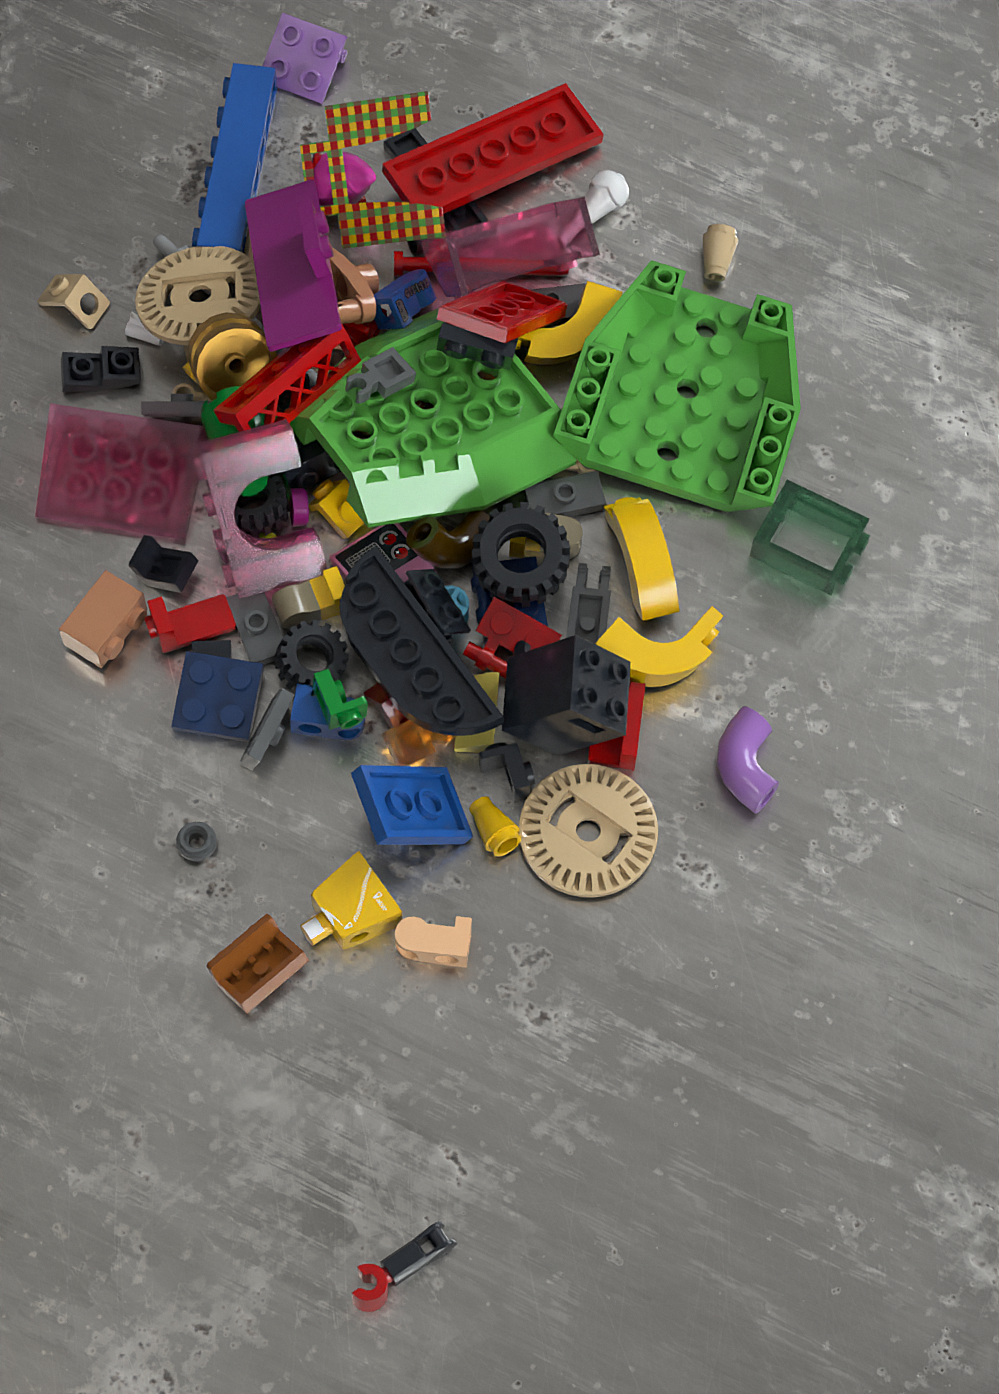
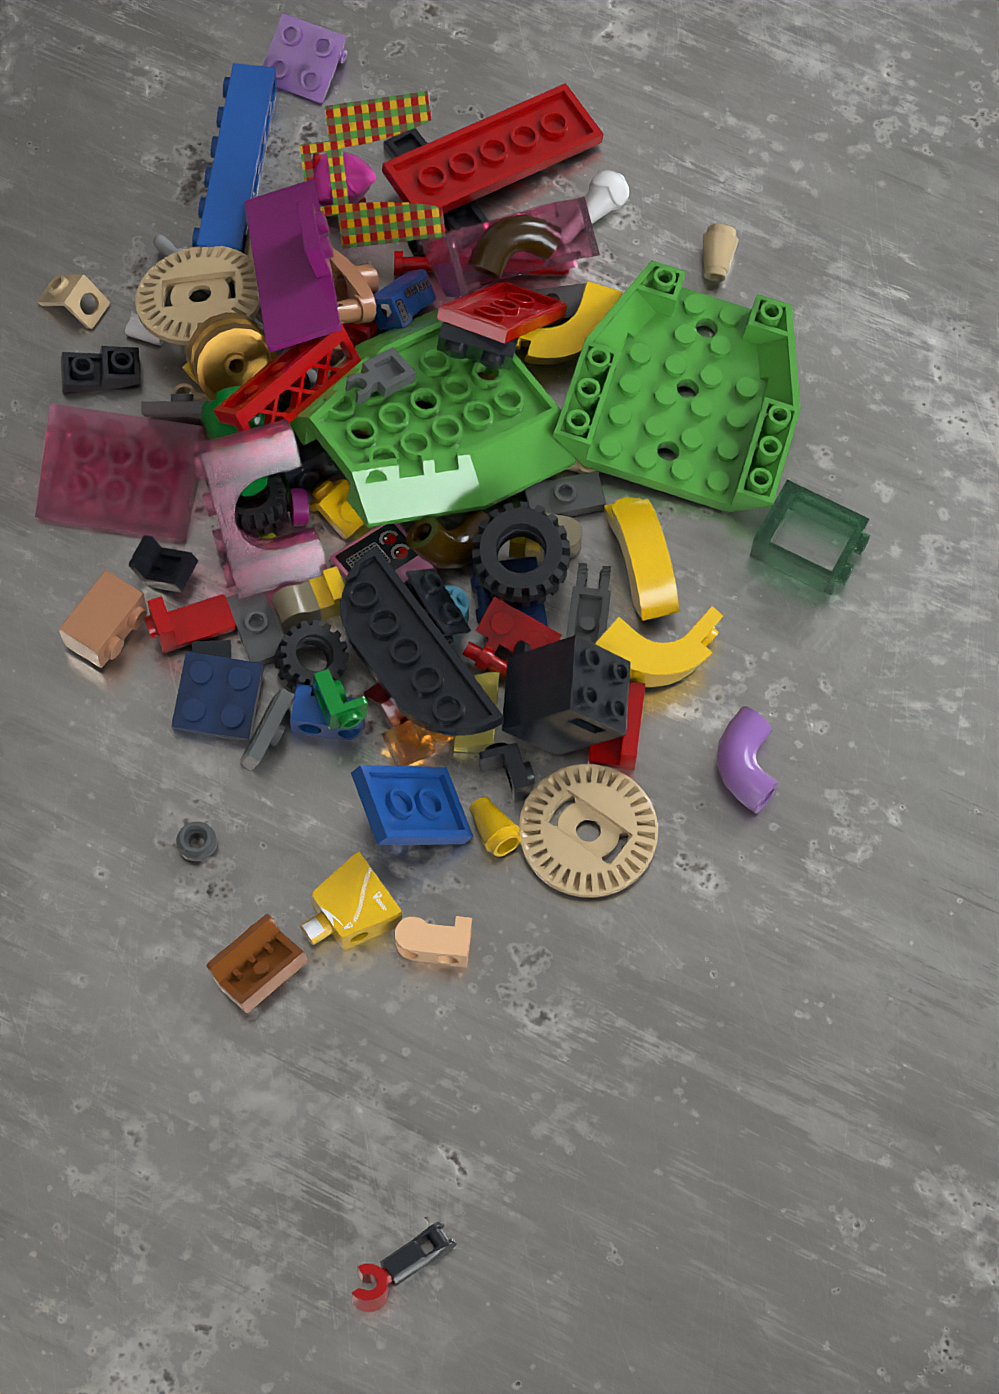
none -> dark brown cylinder [467,214,562,279]

